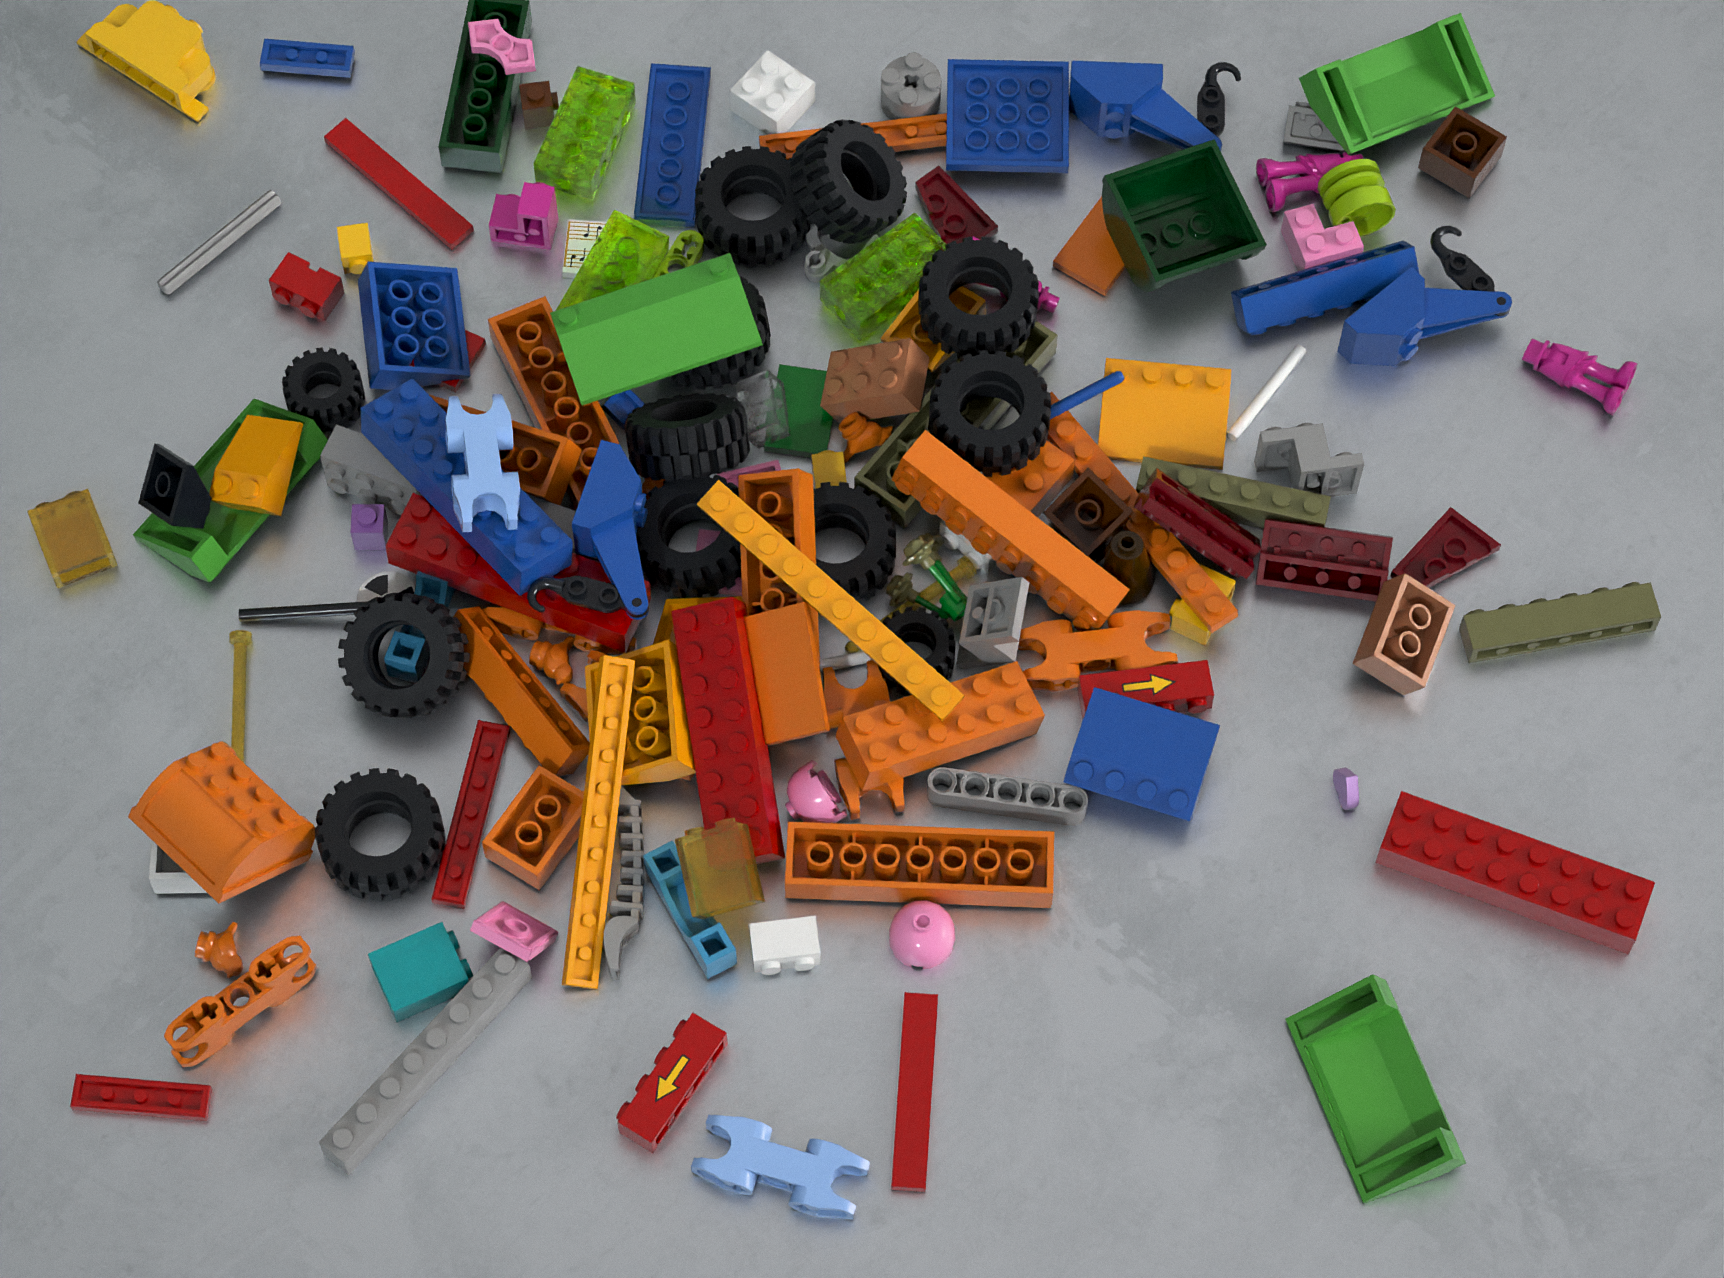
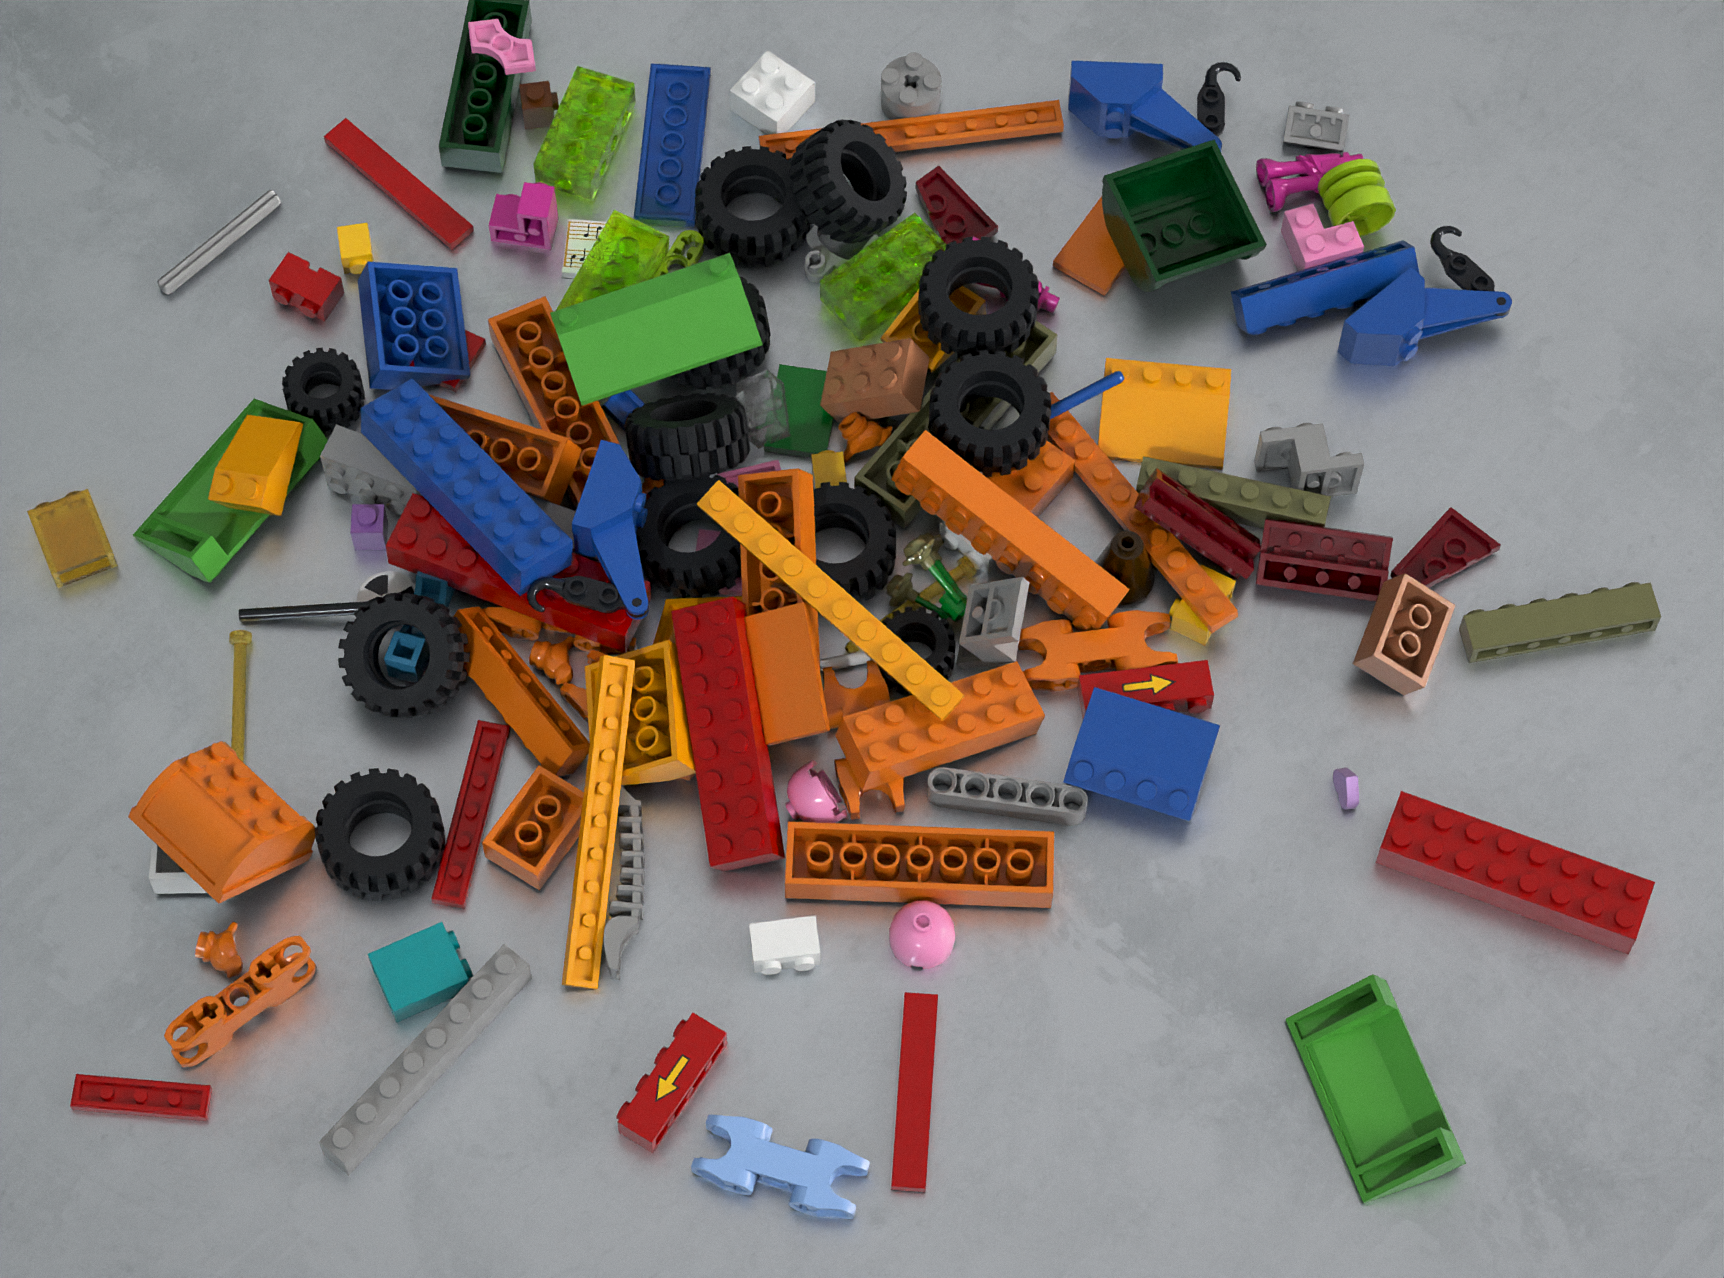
yellow brick [76,0,216,122] -> none
black slope [138,443,212,529] -> none
blue plate [260,39,355,78] -> none
light blue piece [445,394,520,532] -> none
bright pink tile [470,901,559,962] -> none
dark azure arch [643,840,737,979] -> none
clear yellow brick [675,818,765,919] -> none
blue plate [946,59,1069,173] -> none
reddish brown slope [1043,468,1134,561] -> none
white bar [1226,344,1306,441] -> none
bright green slope [1299,13,1495,155] -> none
reddish brown brick [1418,106,1507,198] -> none
dark pink piece [1522,338,1638,416] -> none

